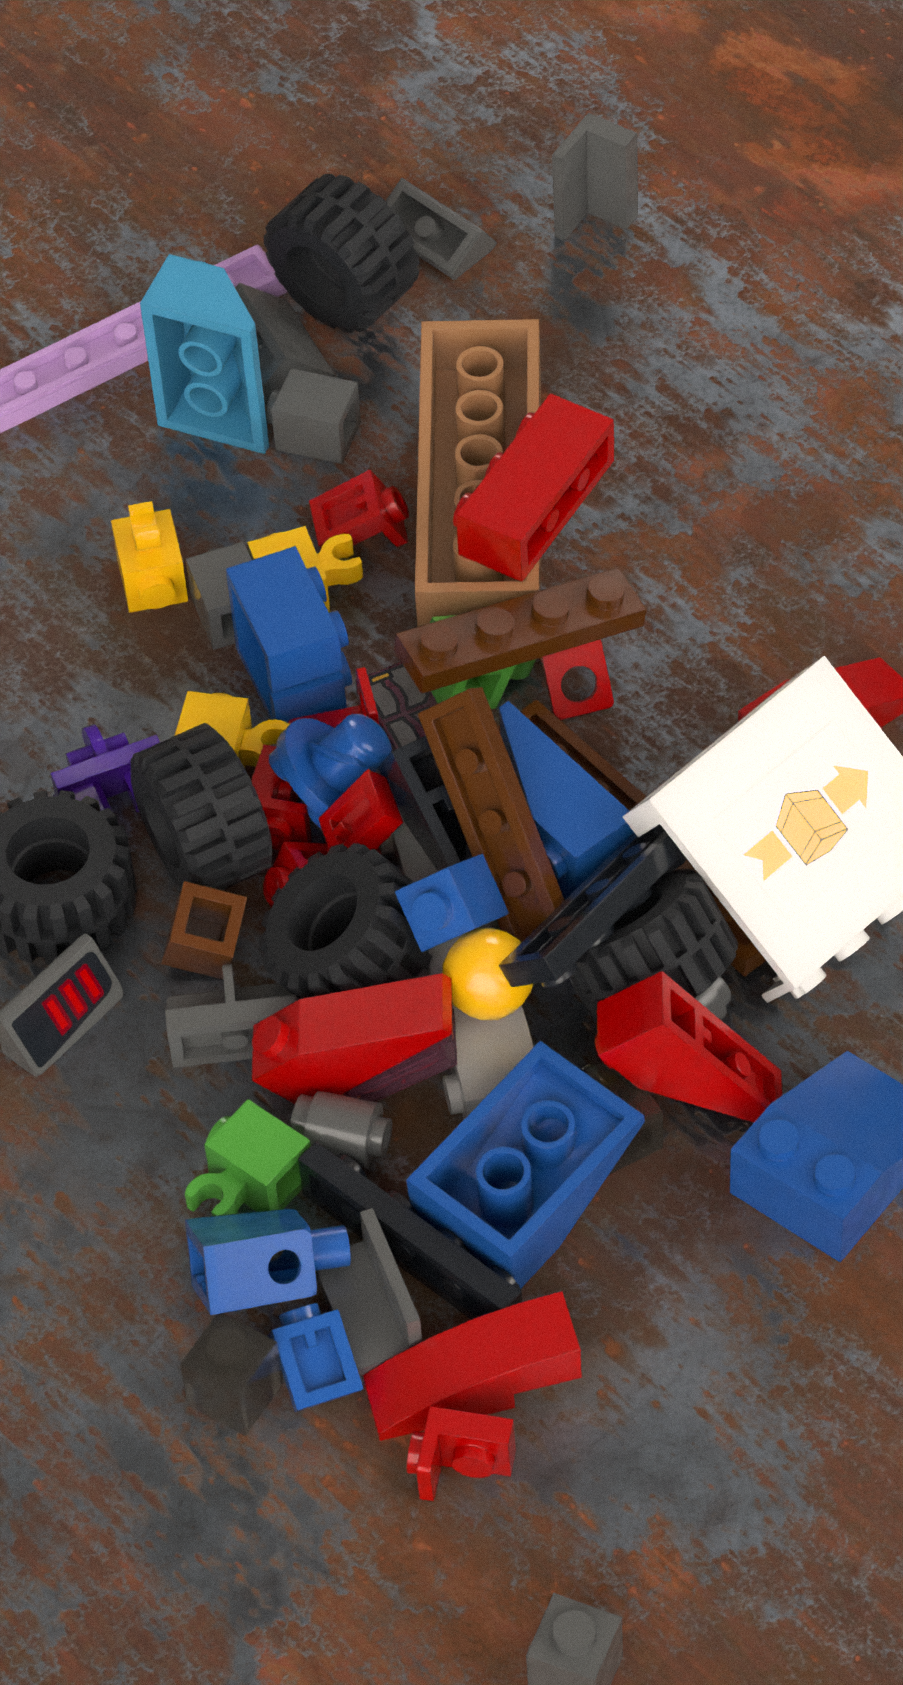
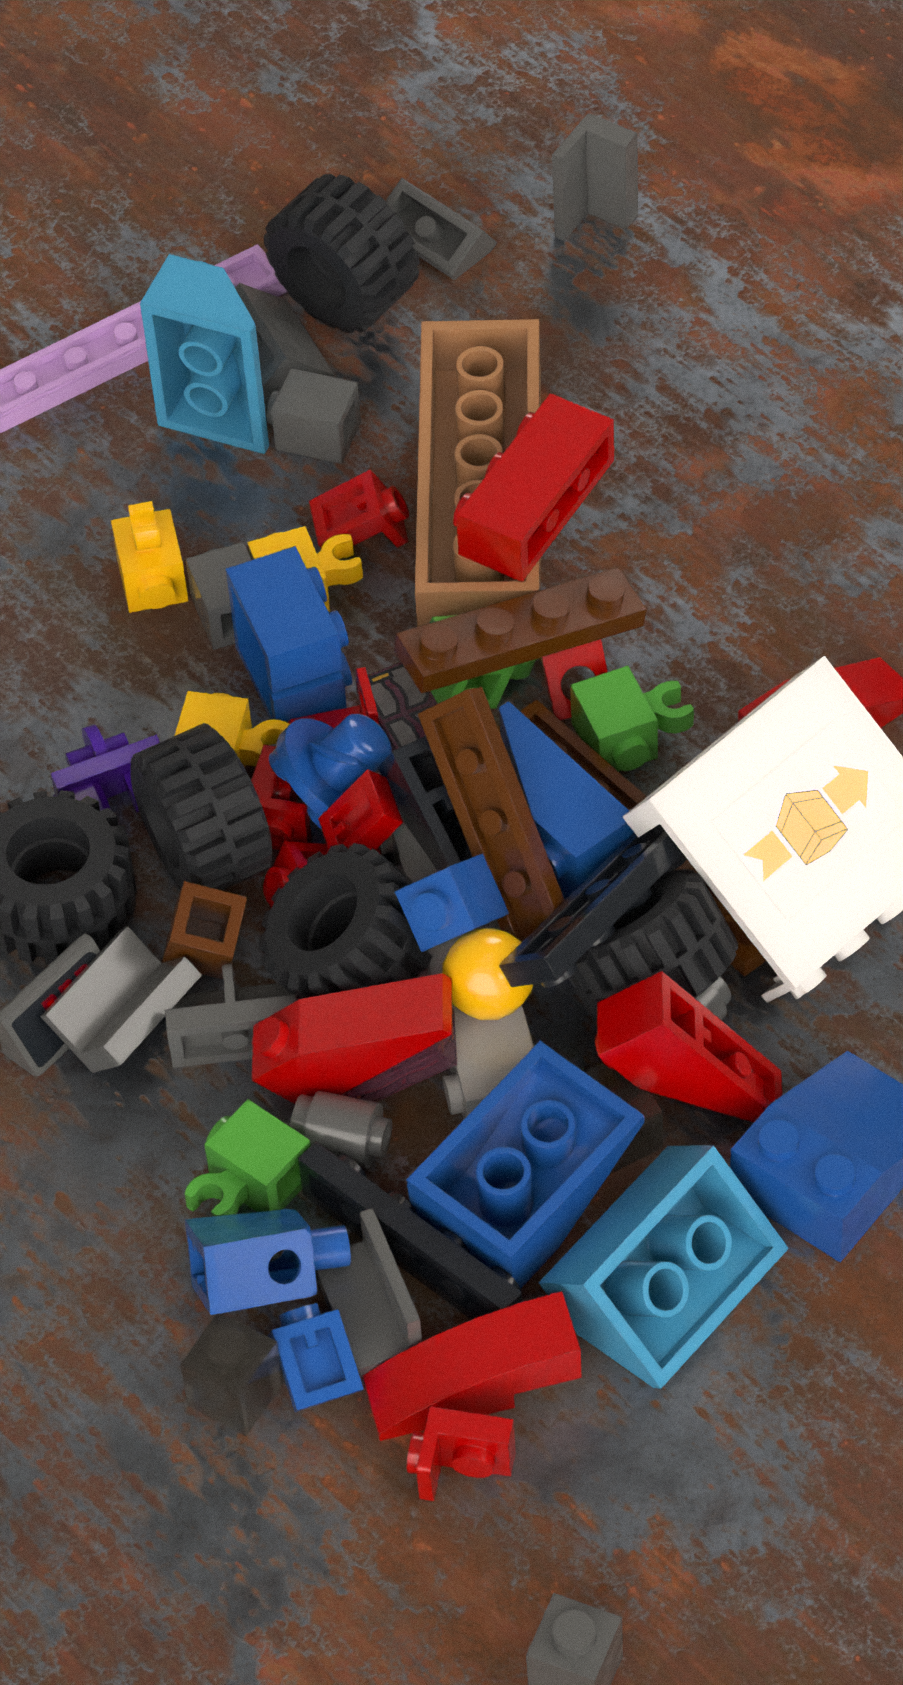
none -> panel [40,926,202,1073]
none -> dark azure slope [539,1145,789,1389]
none -> bright green brick [570,666,694,772]

